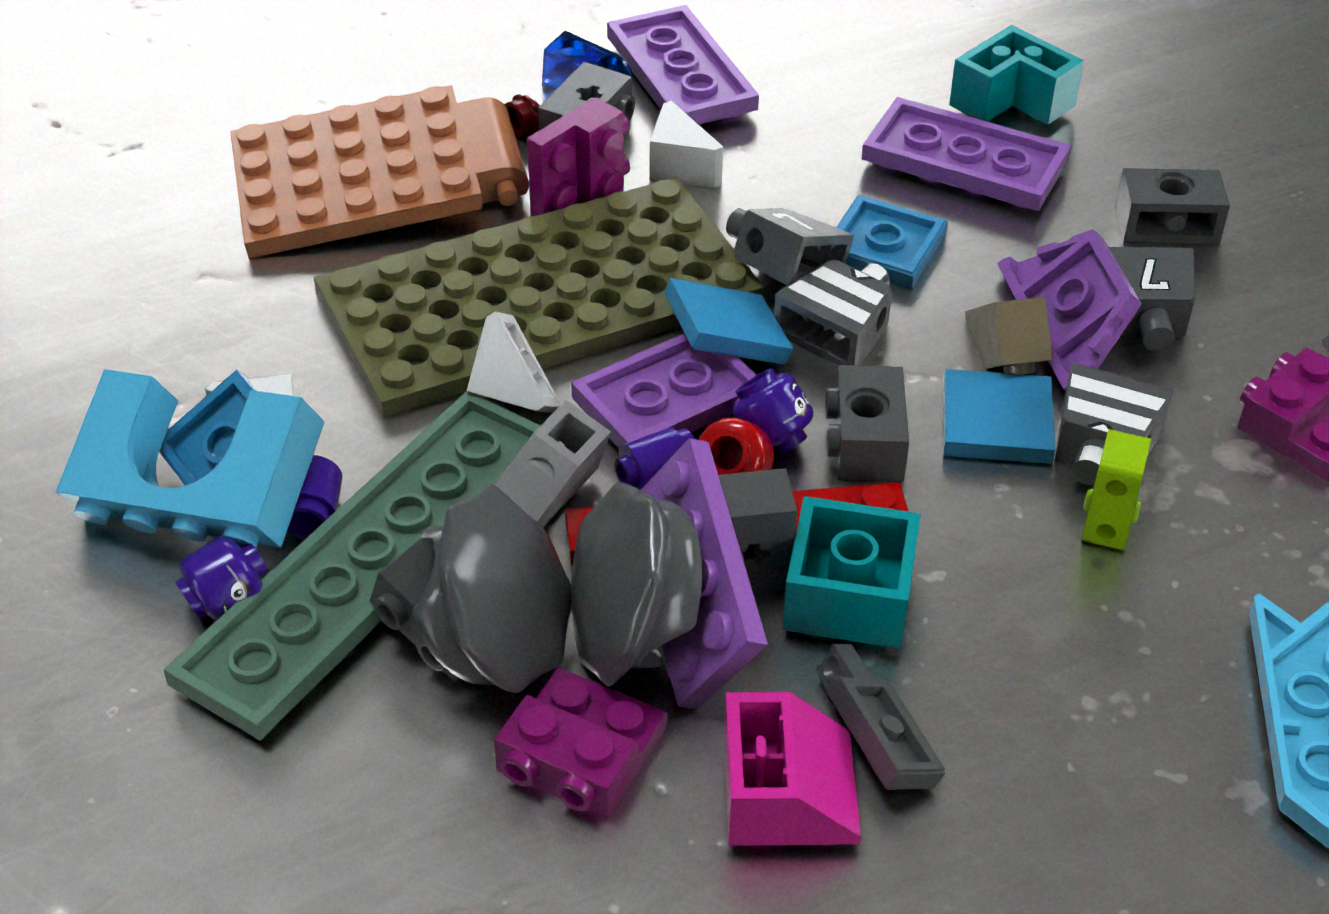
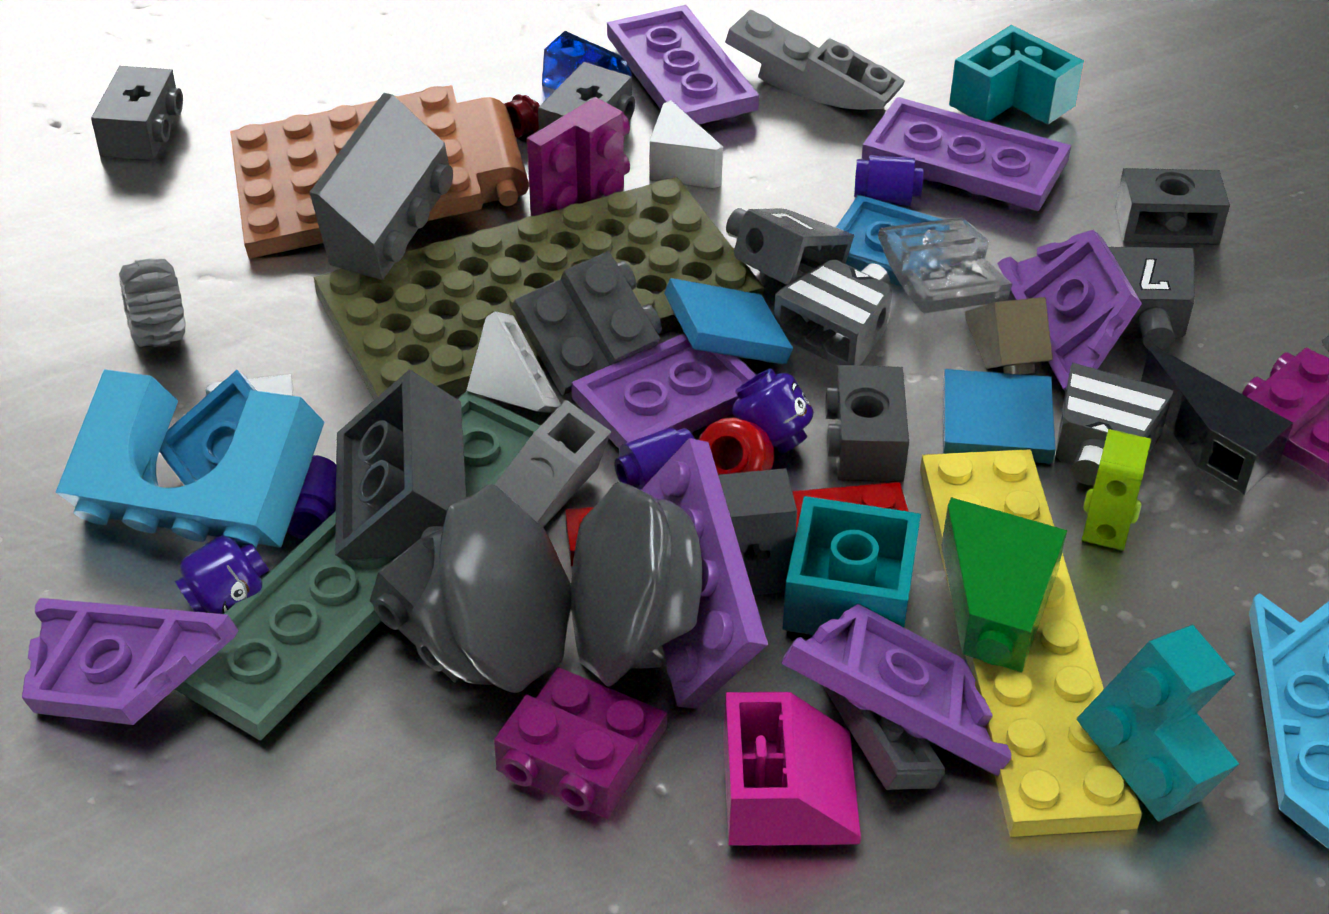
none -> medium lavender wing [22,598,238,725]
none -> dark grey brick [91,65,183,160]
none -> light grey gear [119,258,186,347]
none -> slope [309,92,453,280]
none -> dark grey slope [335,369,466,560]
none -> dark grey plate [512,251,662,396]
none -> light grey slope [725,9,905,110]
none -> medium lavender wing [781,604,1011,776]
none -> dark purple brick [854,155,924,206]
none -> clear slope [878,217,1012,314]
none -> light yellow plate [920,449,1142,837]
none -> green slope [941,497,1067,672]
none -> teal brick [1076,624,1239,822]
none -> black slope [1141,345,1293,495]

